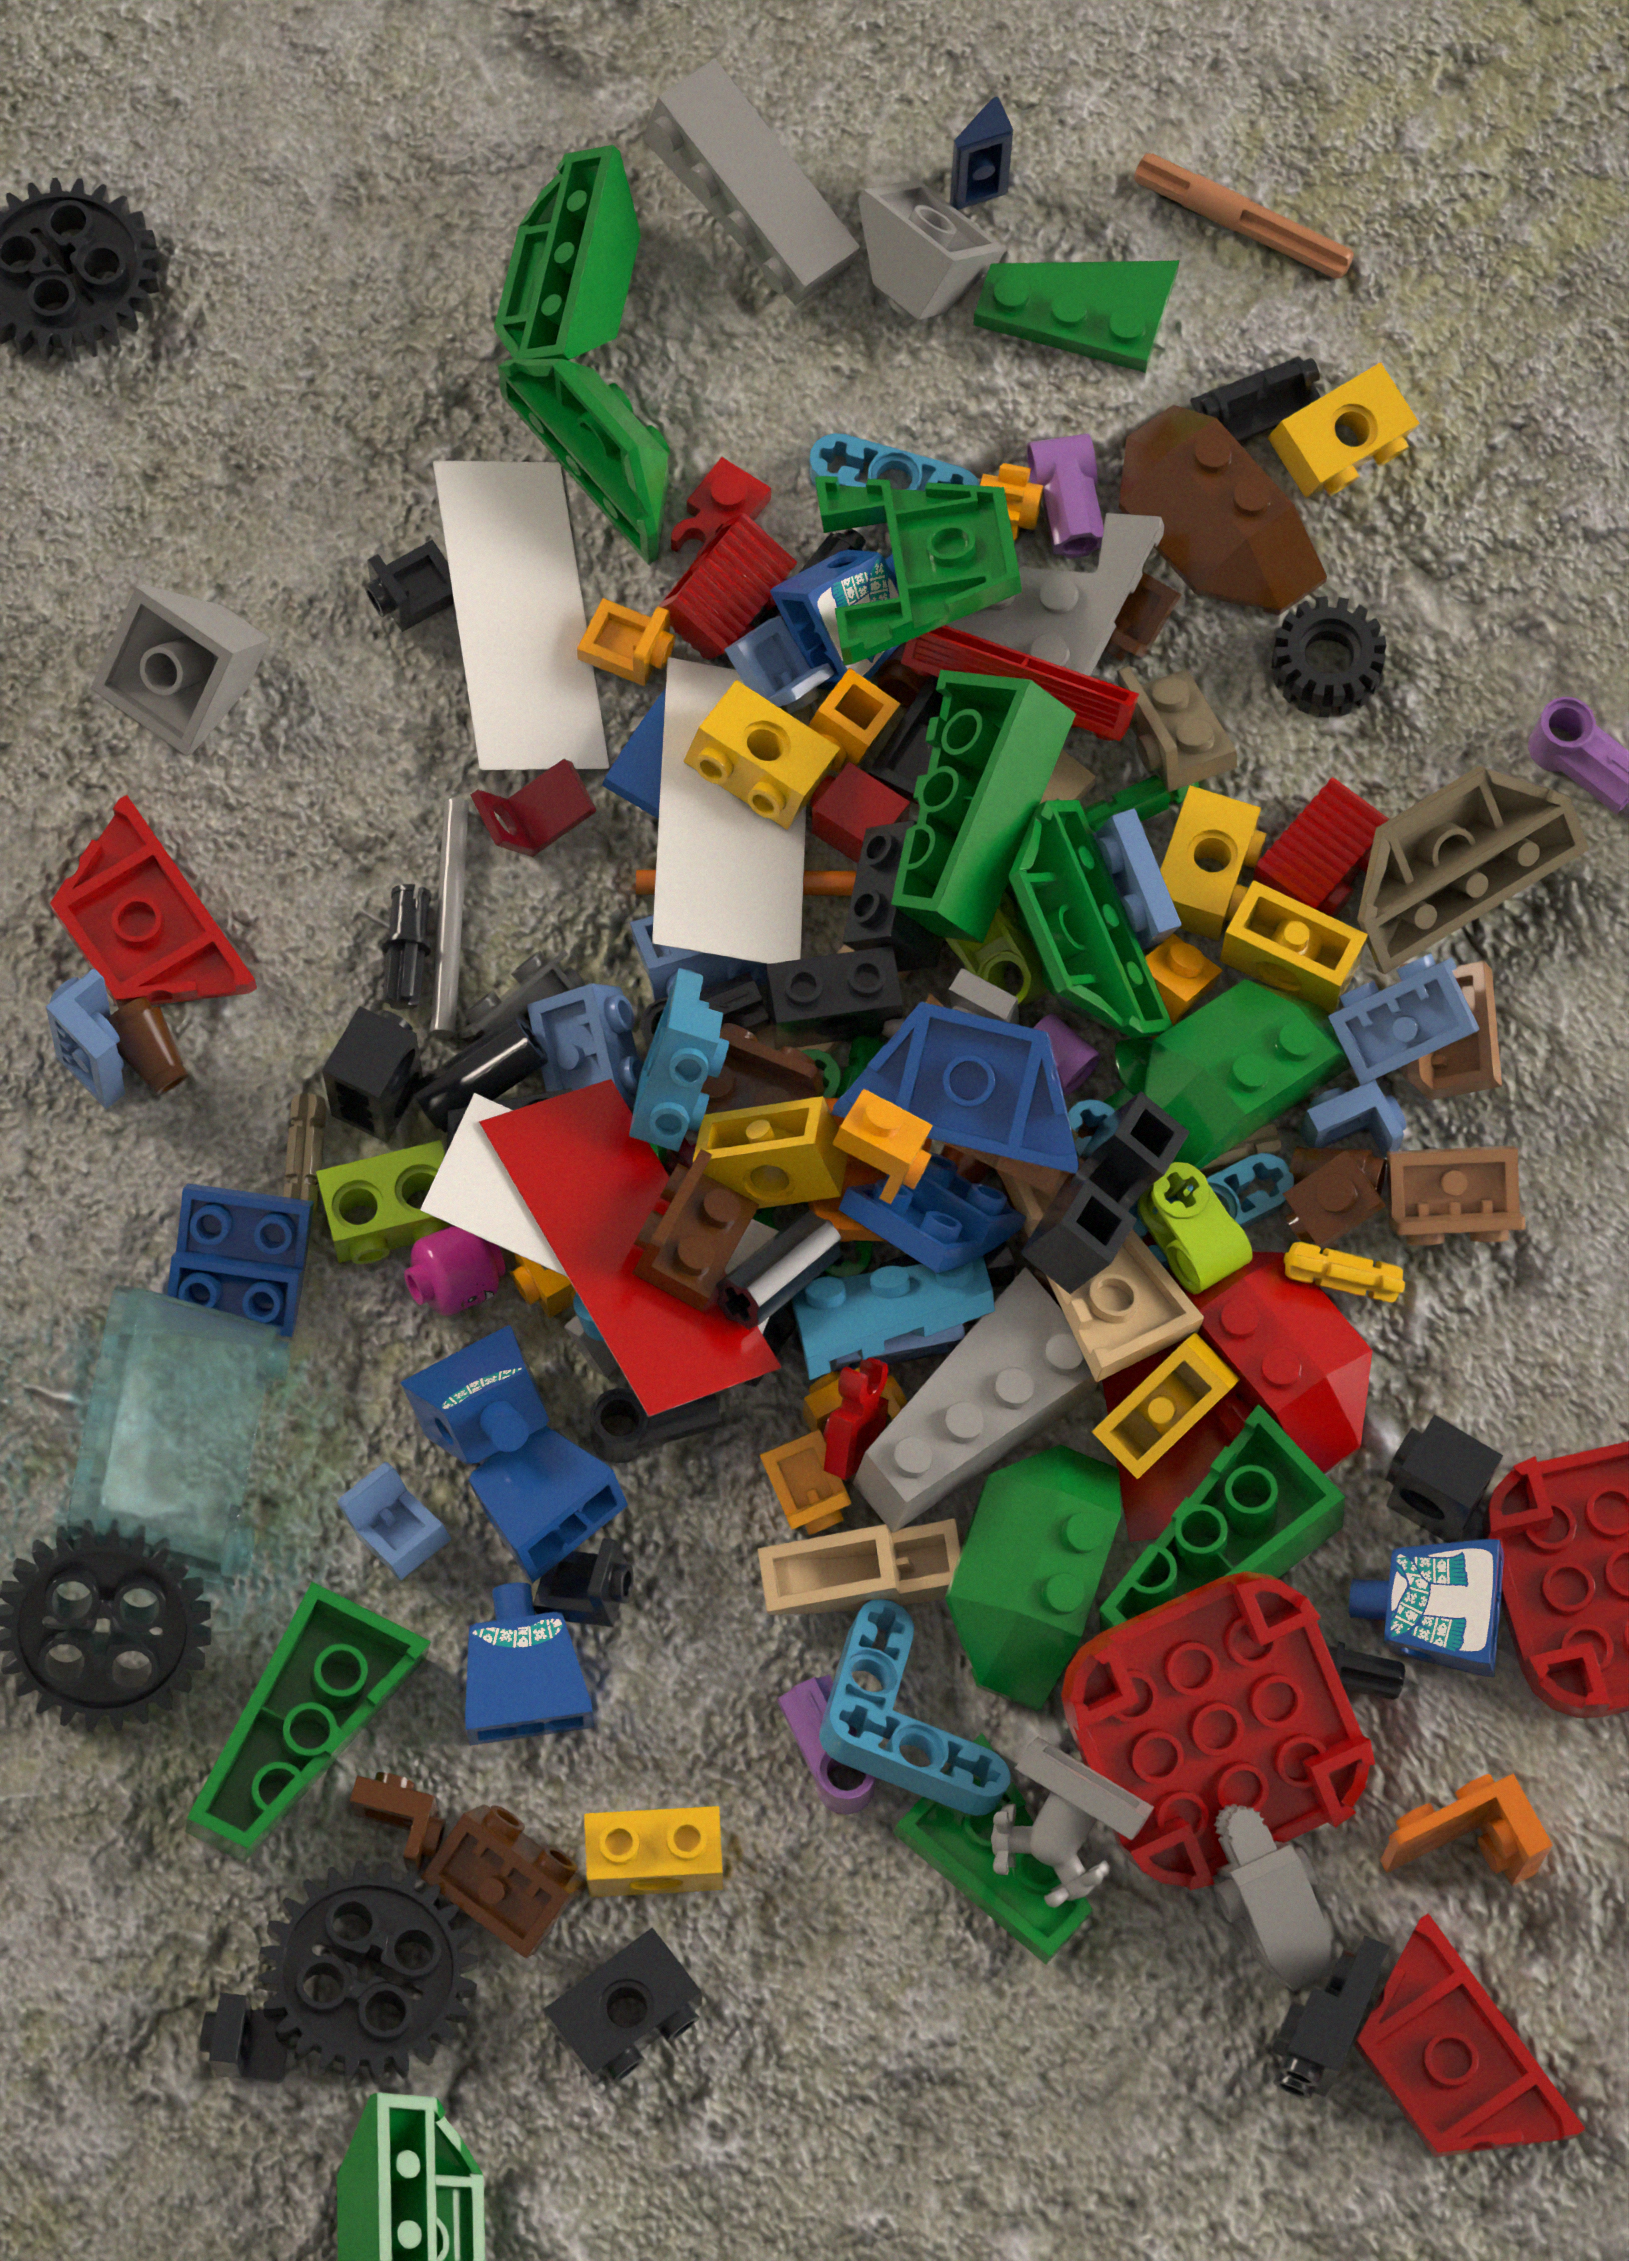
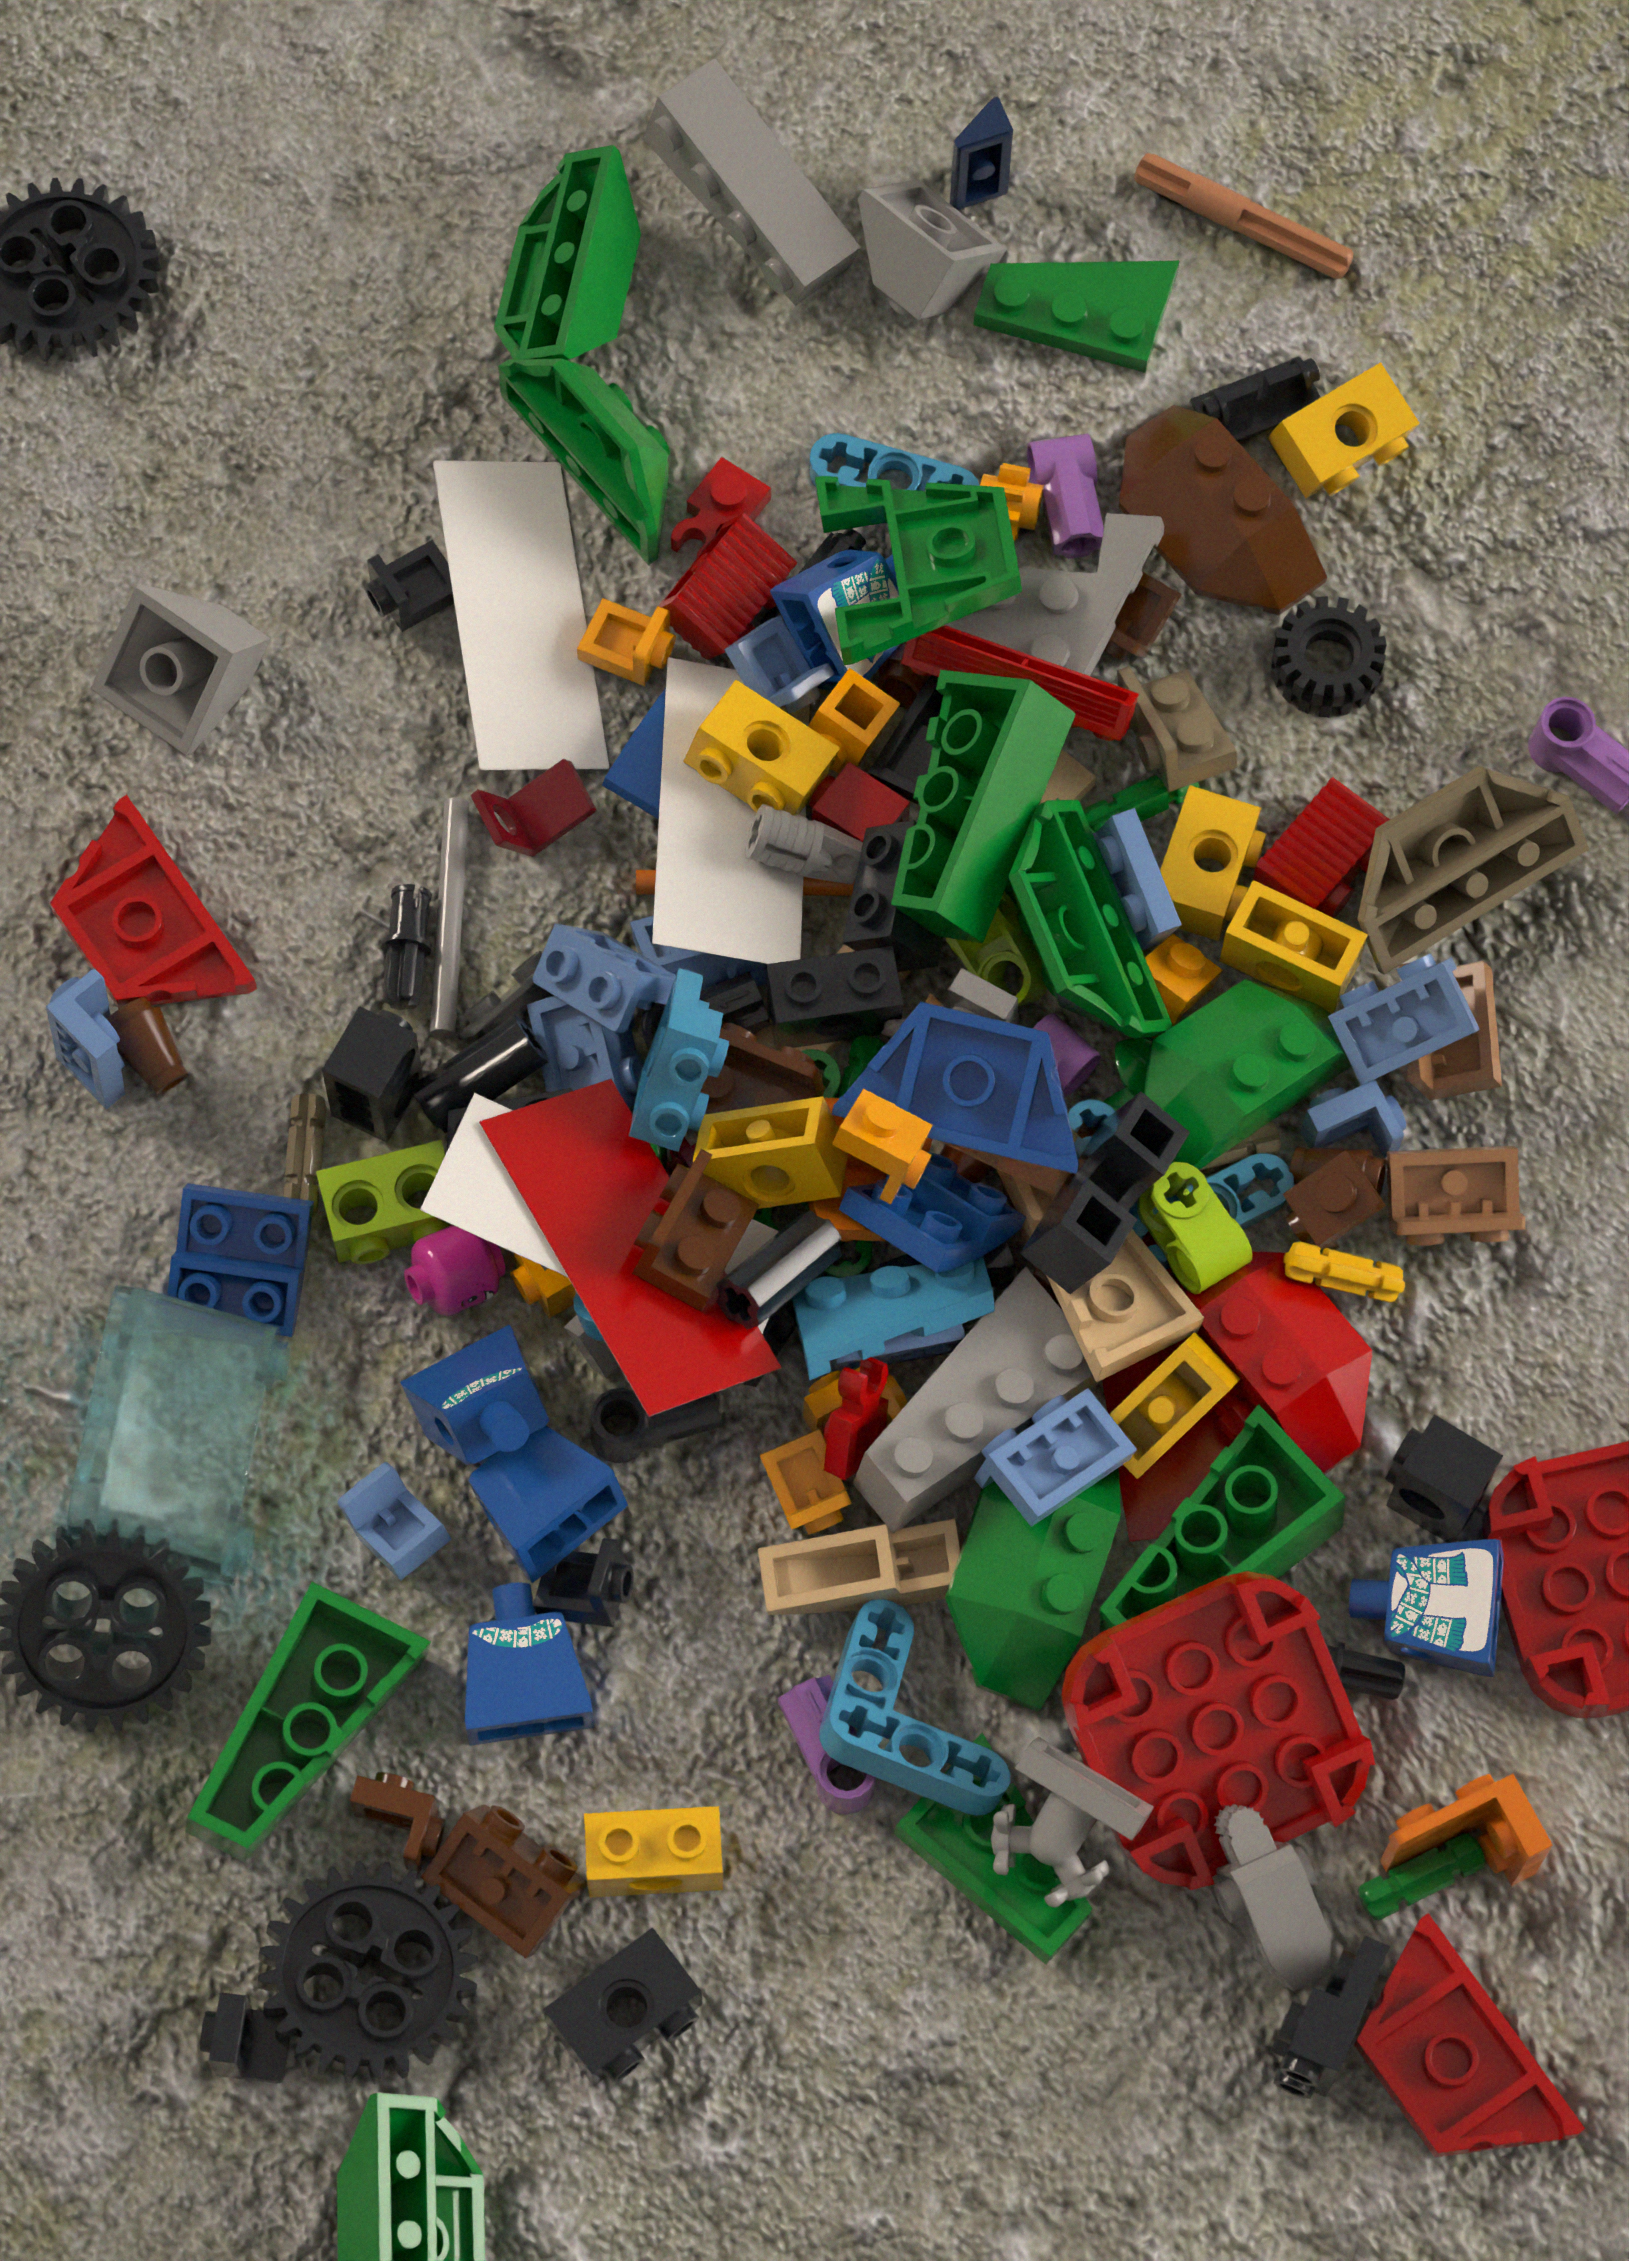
none -> medium blue bracket [533,923,676,1033]
none -> light grey hinge [745,804,863,884]
none -> medium blue bracket [974,1388,1137,1527]
none -> green axle [1358,1833,1486,1921]

